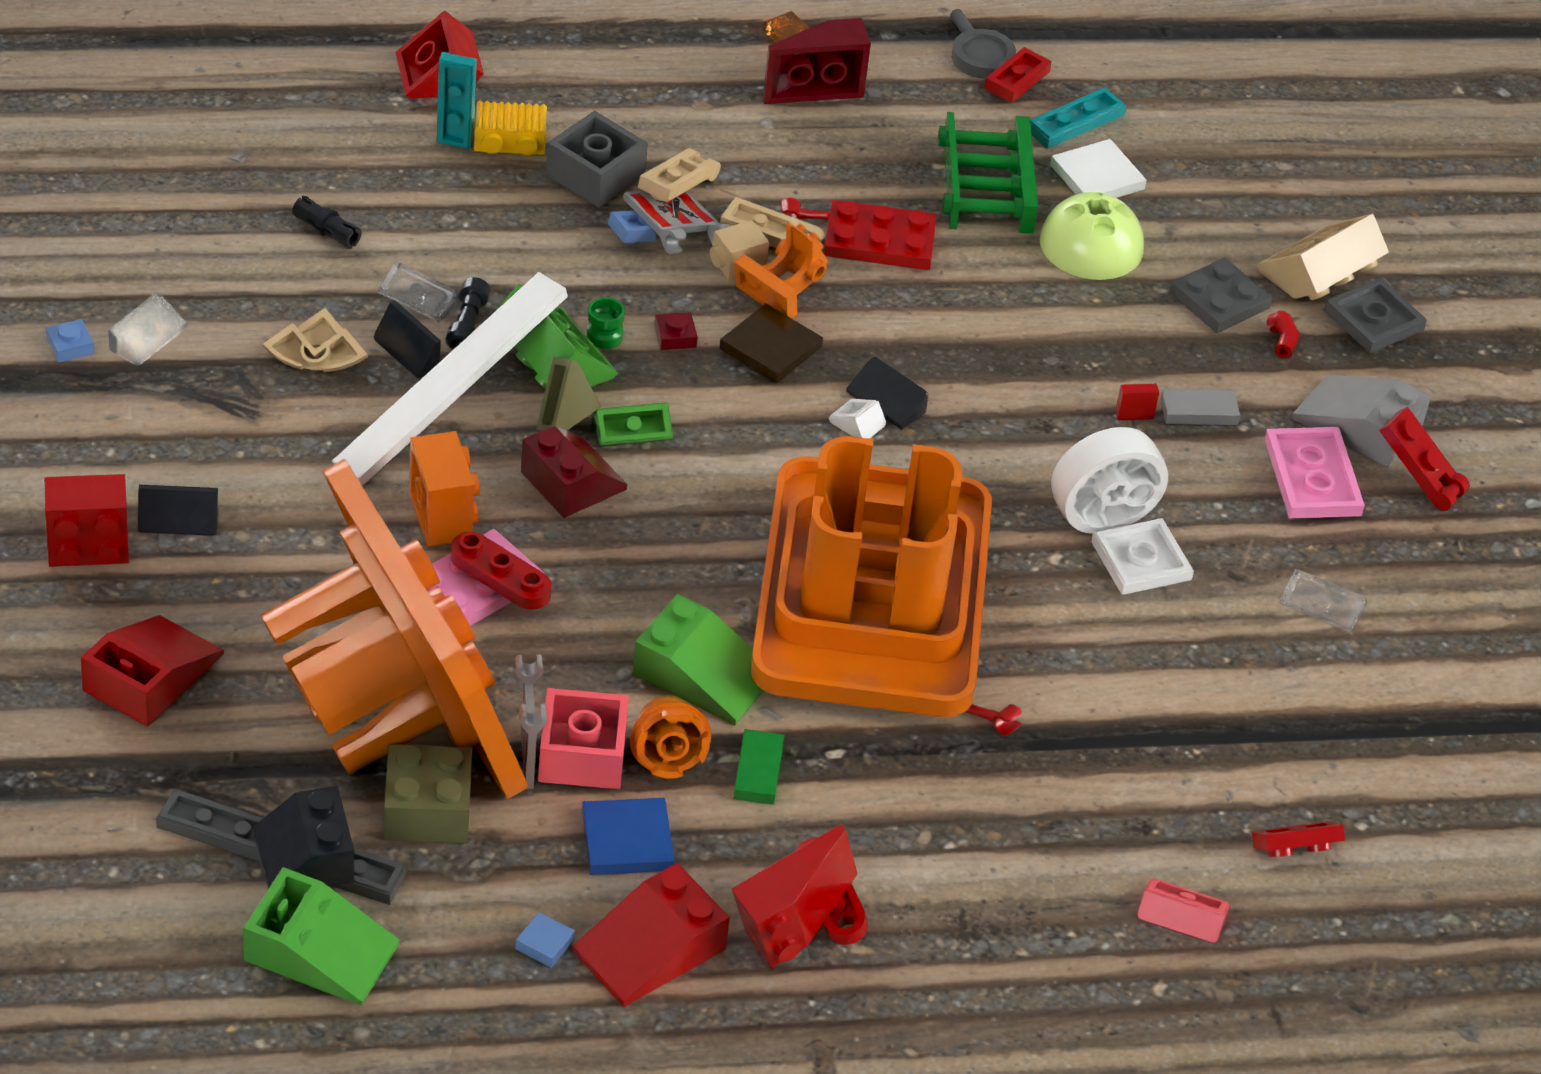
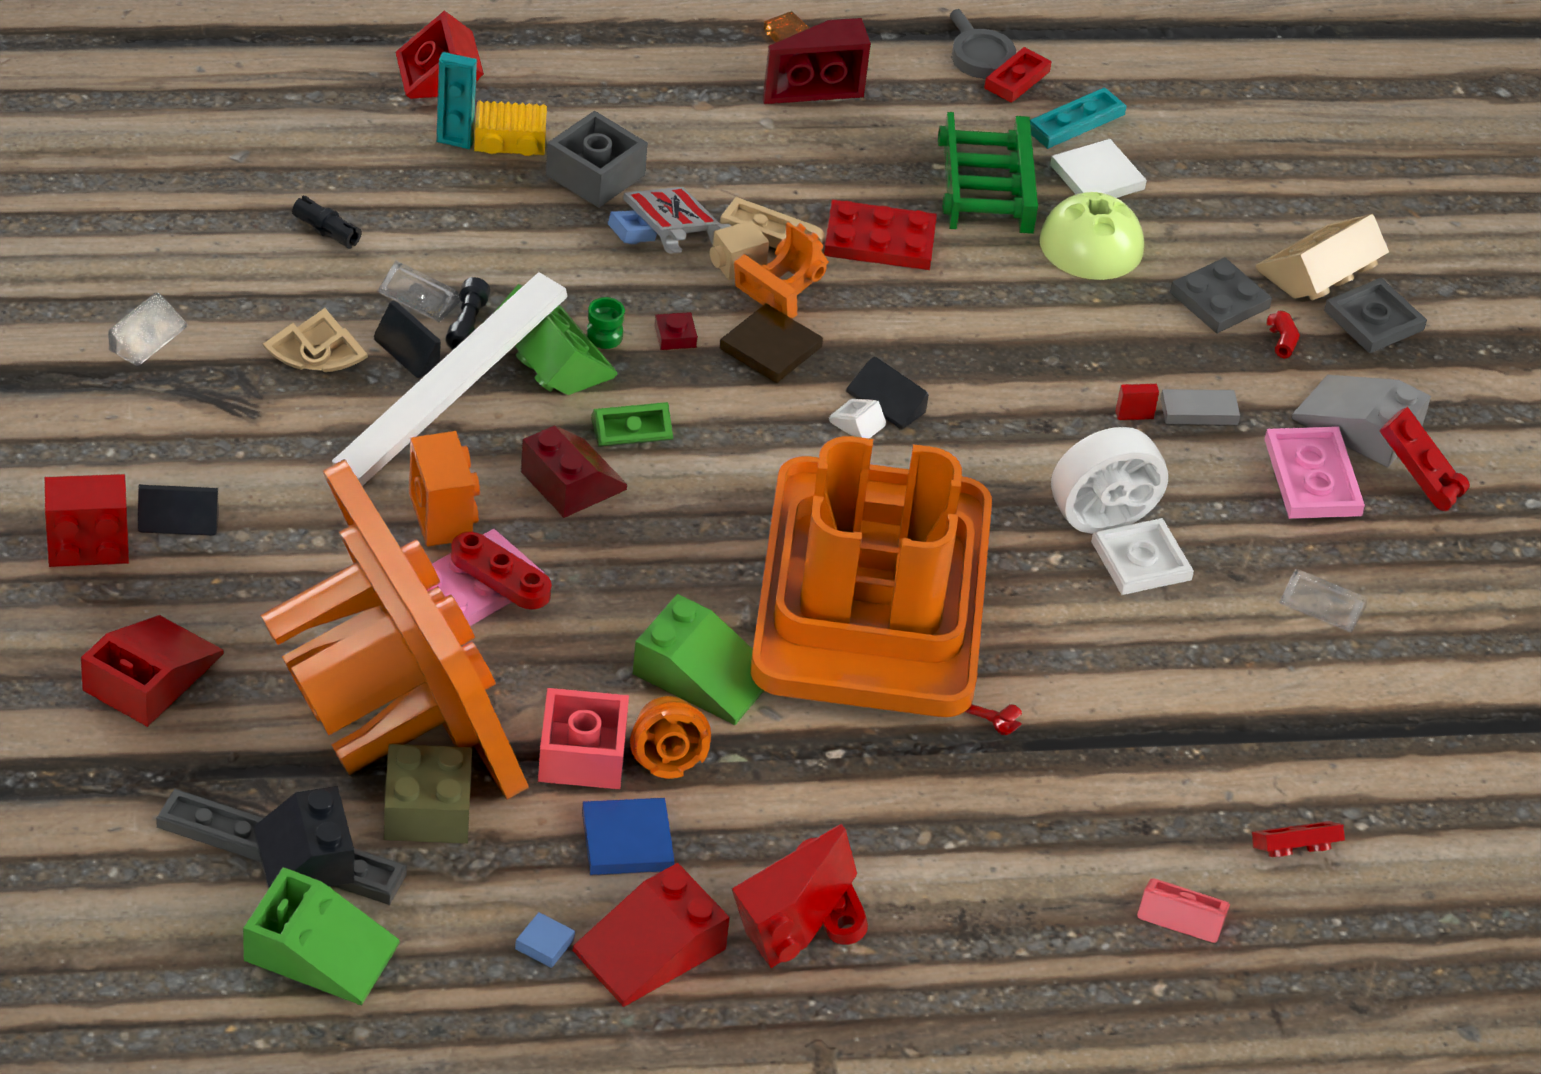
medium blue plate [46,319,94,362] -> none
light grey flag [515,654,547,789] -> none
olive slope [536,356,601,431] -> none
tan plate [638,148,721,202] -> none
green tile [733,729,785,805] -> none
red hand [781,198,830,220] -> none

